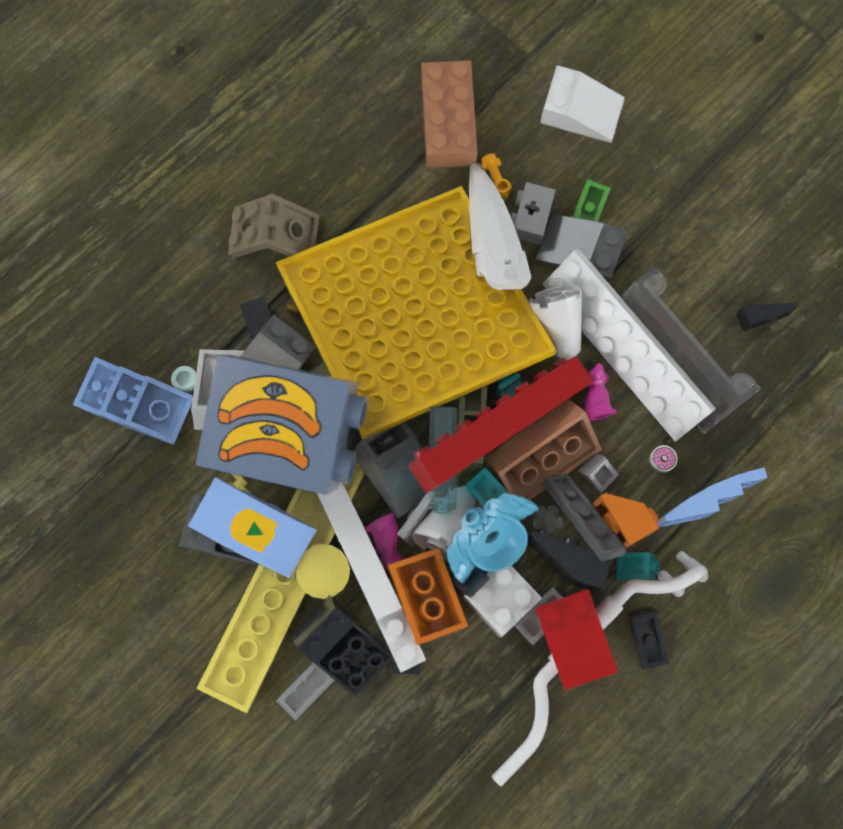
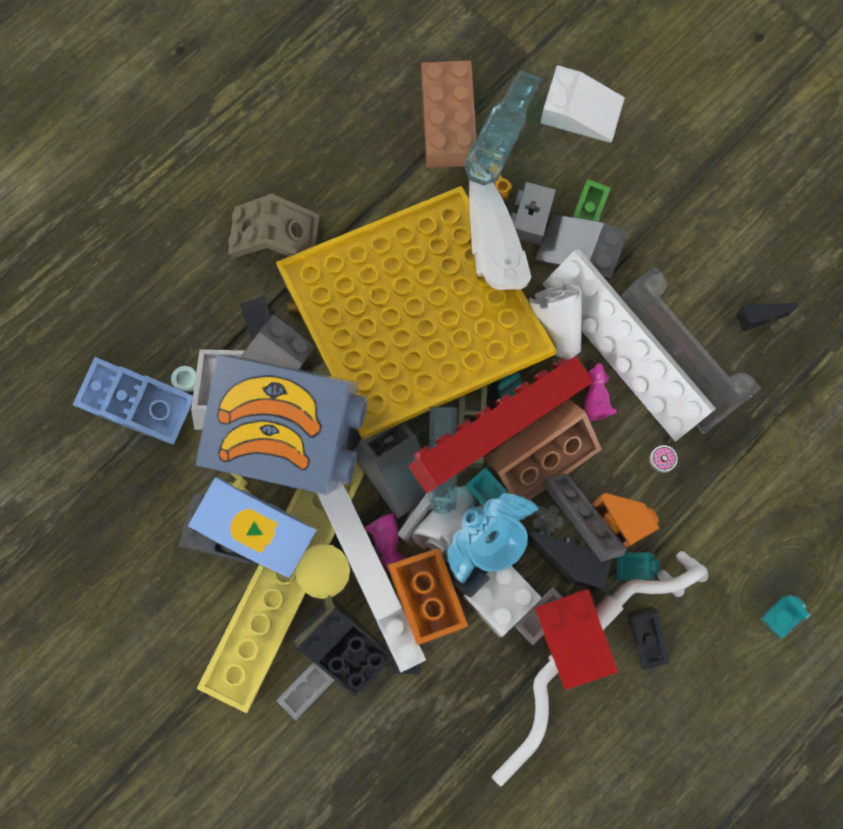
light grey slope [578,454,619,493] -> none
light blue slope [657,467,767,527] -> none
none -> clear light blue piece [464,70,541,186]
none -> teal bracket [760,595,810,639]

